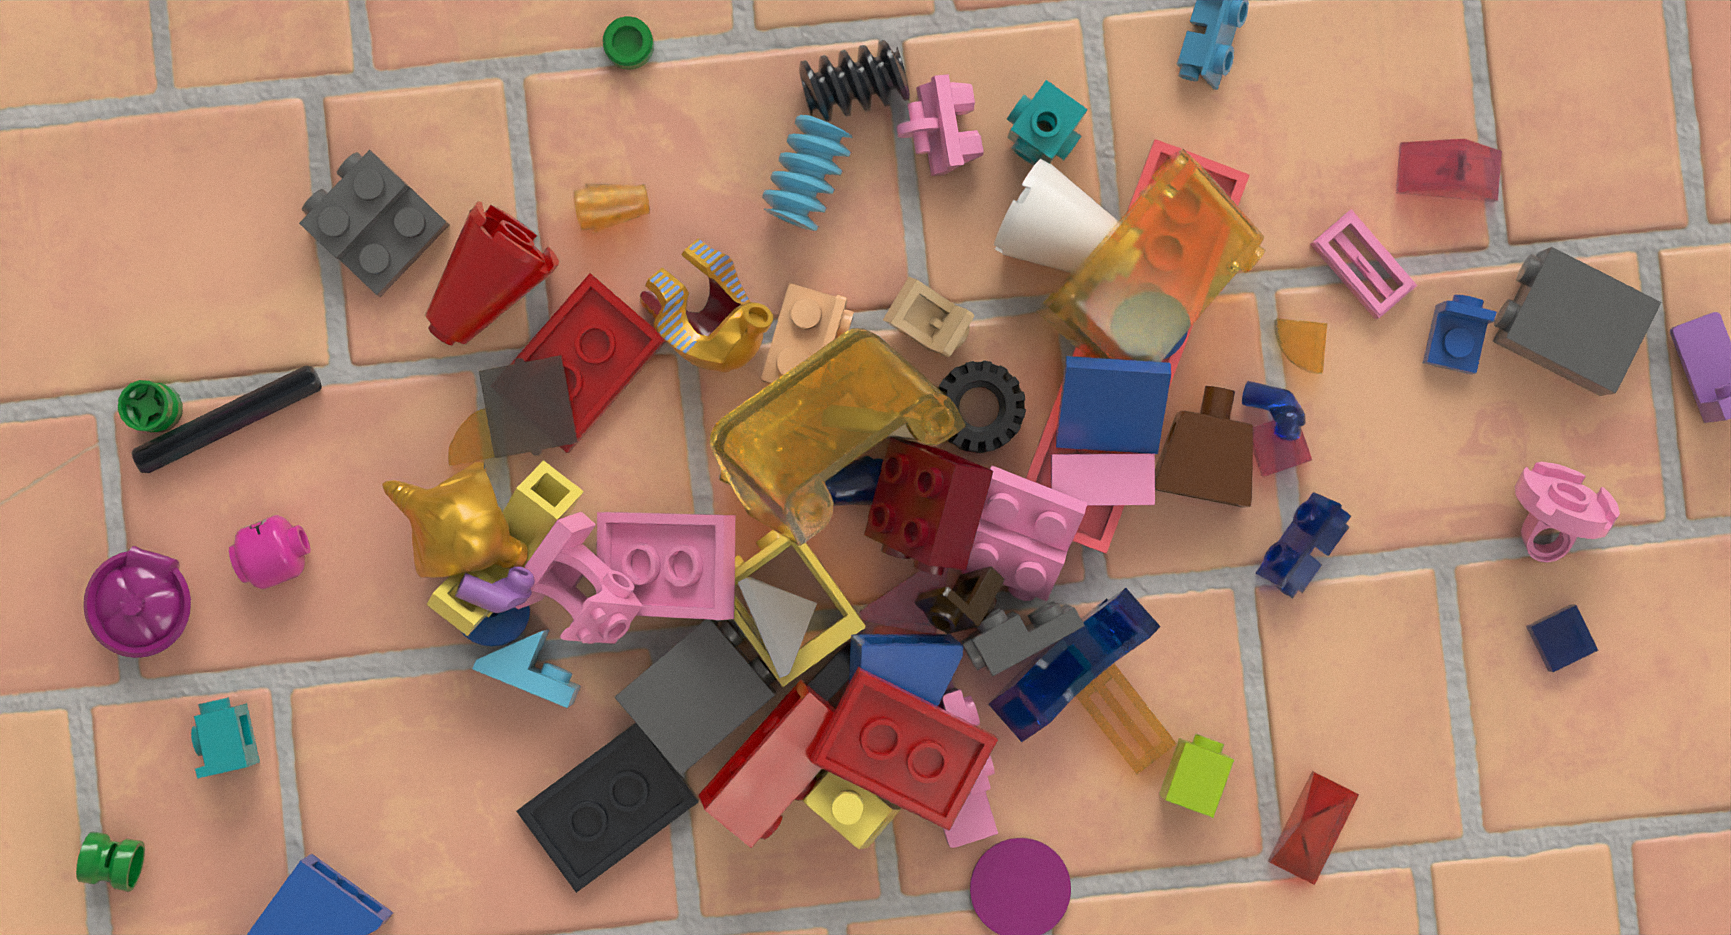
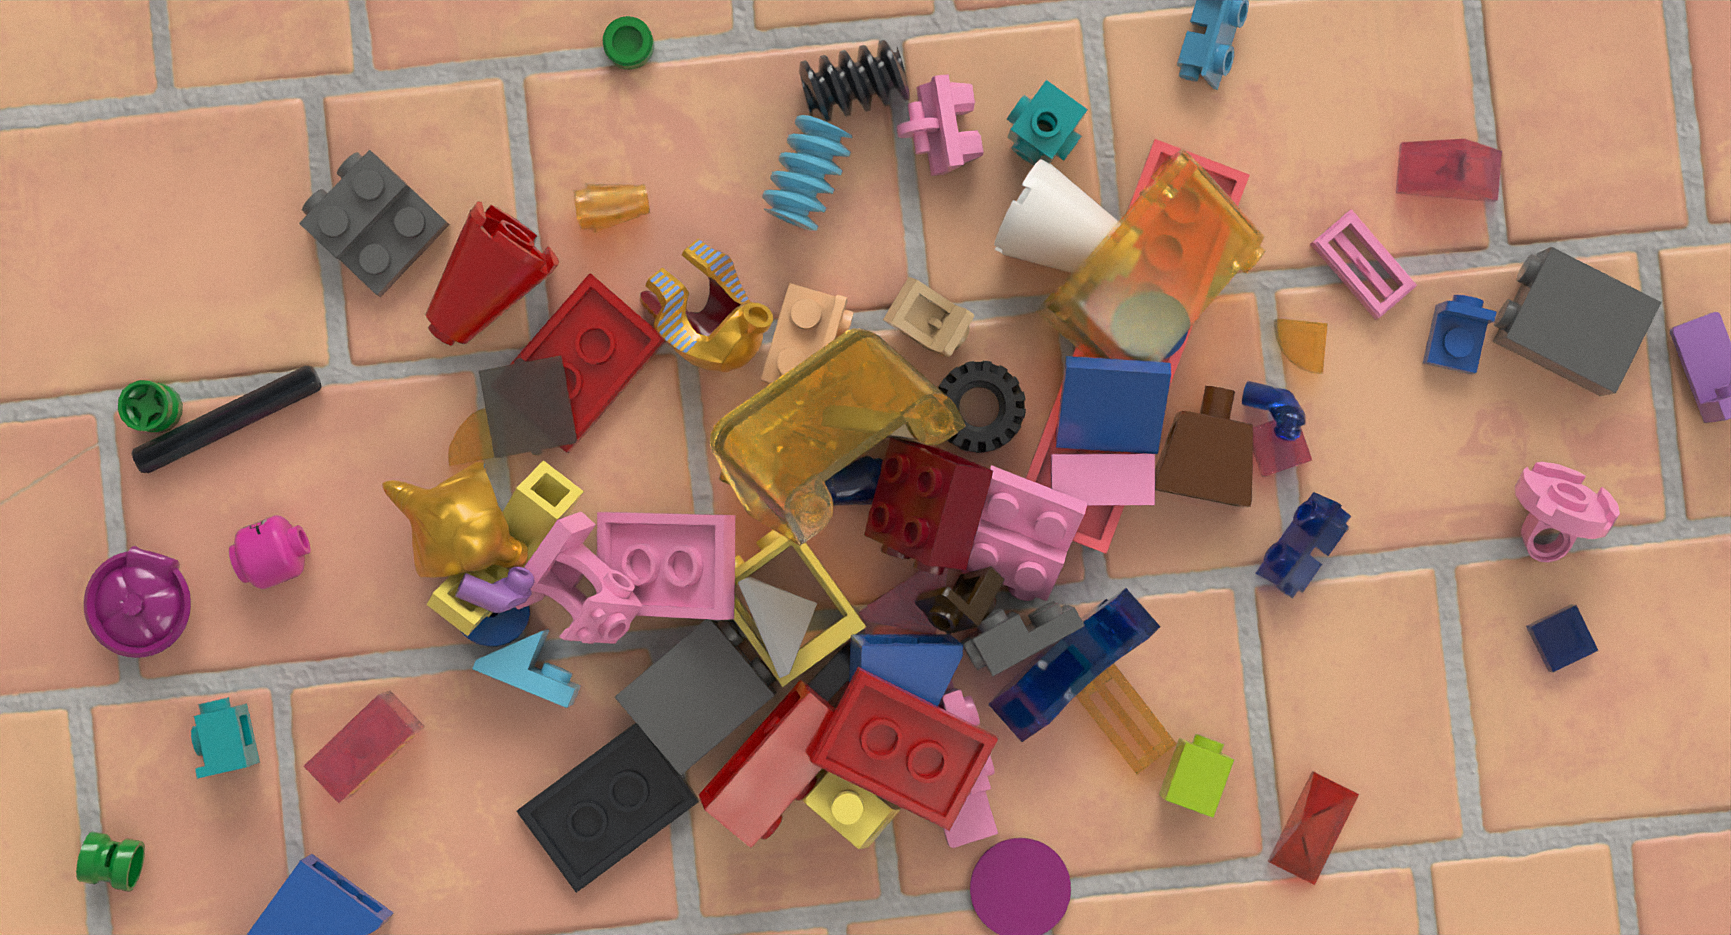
none -> clear pink brick [304,690,425,803]

